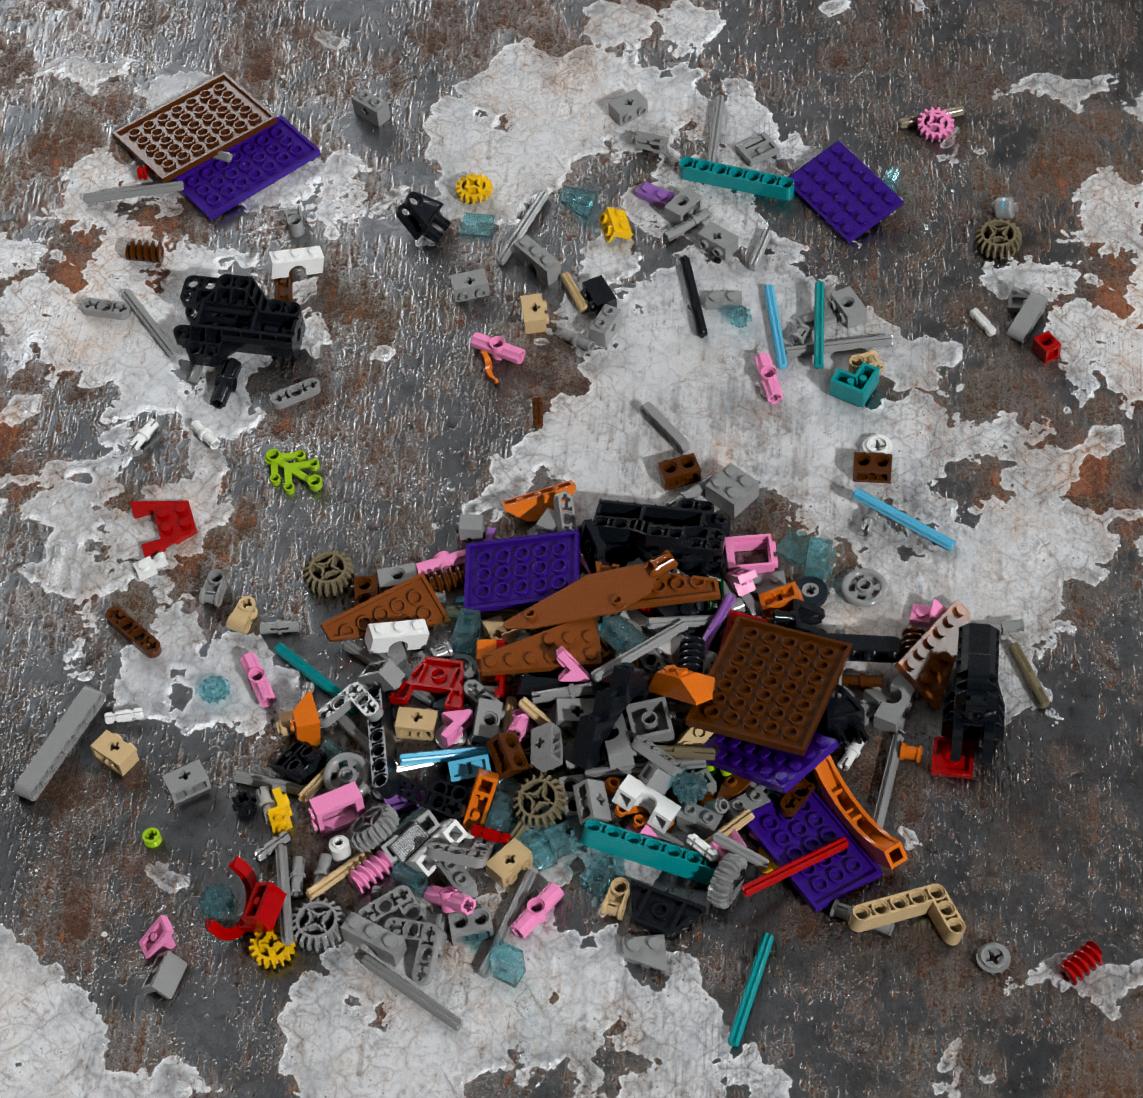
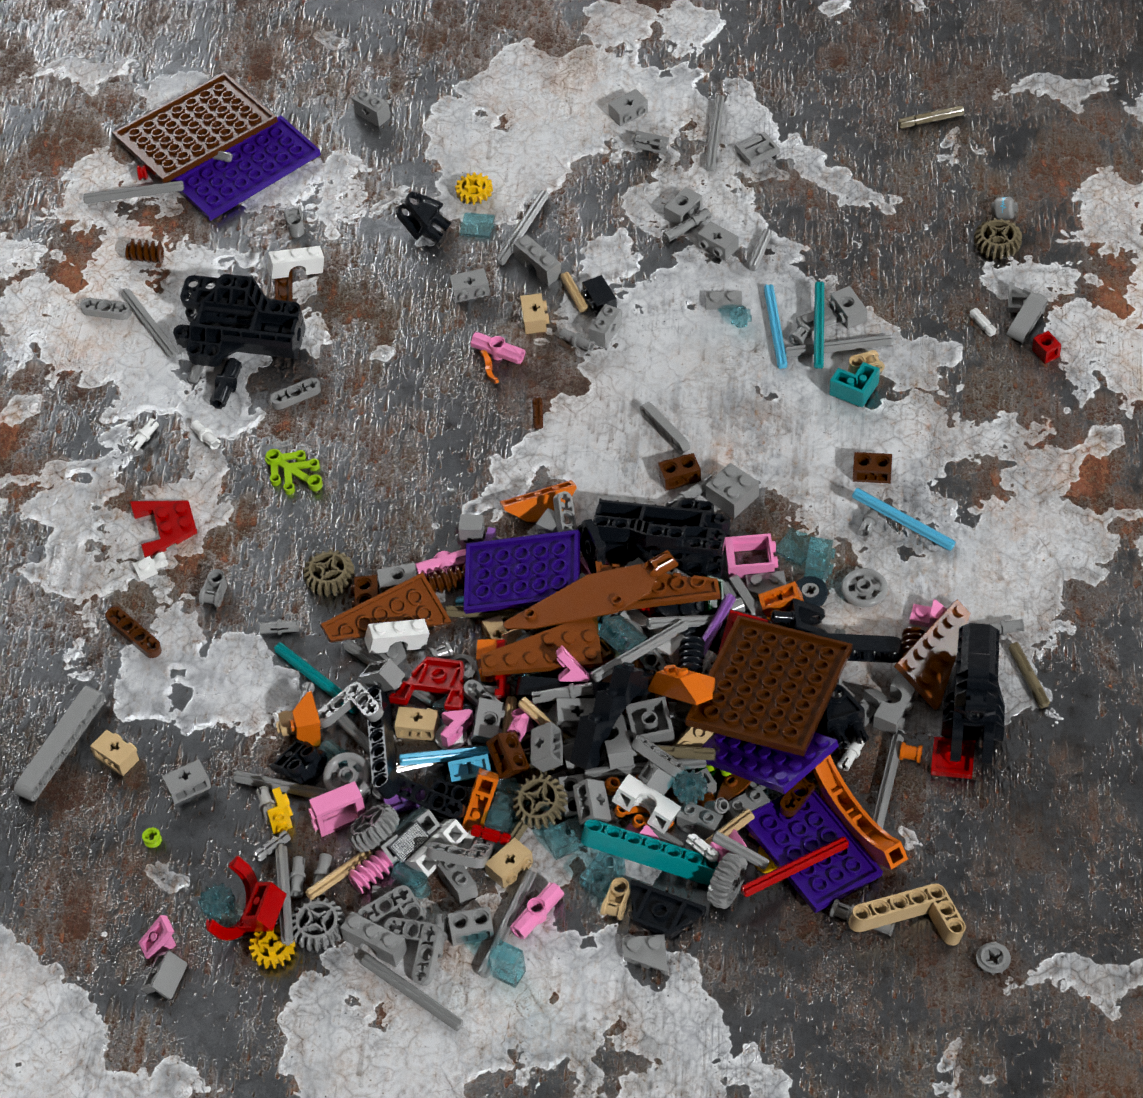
white axle [104,707,144,724] -> none
clear light blue gear [199,676,231,704] -> none
tan piece [226,596,258,635] -> none
black gear [232,790,257,816] -> none
bright pink piece [240,652,277,708] -> none
tan axle [298,766,335,803] -> none
white brick [329,835,352,864] -> none
bright pink piece [424,884,476,915] -> none
clear light blue brick [451,608,481,656] -> none
clear light blue slope [521,830,558,872] -> none
clear light blue wing [559,186,597,220] -> none
yellow bracket [599,207,633,243] -> none
medium lavender plate [636,181,674,208] -> none
teal beam [679,157,794,201] -> none
black axle [679,255,708,338] -> none
bright pink slope [725,567,758,596] -> none
teal axle [728,932,774,1047] -> none
bright pink piece [754,352,783,404] -> none
dark purple plate [788,140,903,244] -> none
reddish brown pin [842,673,883,689] -> none
white gear [863,434,893,454] -> none
clear light blue piece [880,166,902,193] -> none
bright pink gear [917,107,954,142] -> none
red piece [1055,940,1103,986] -> none

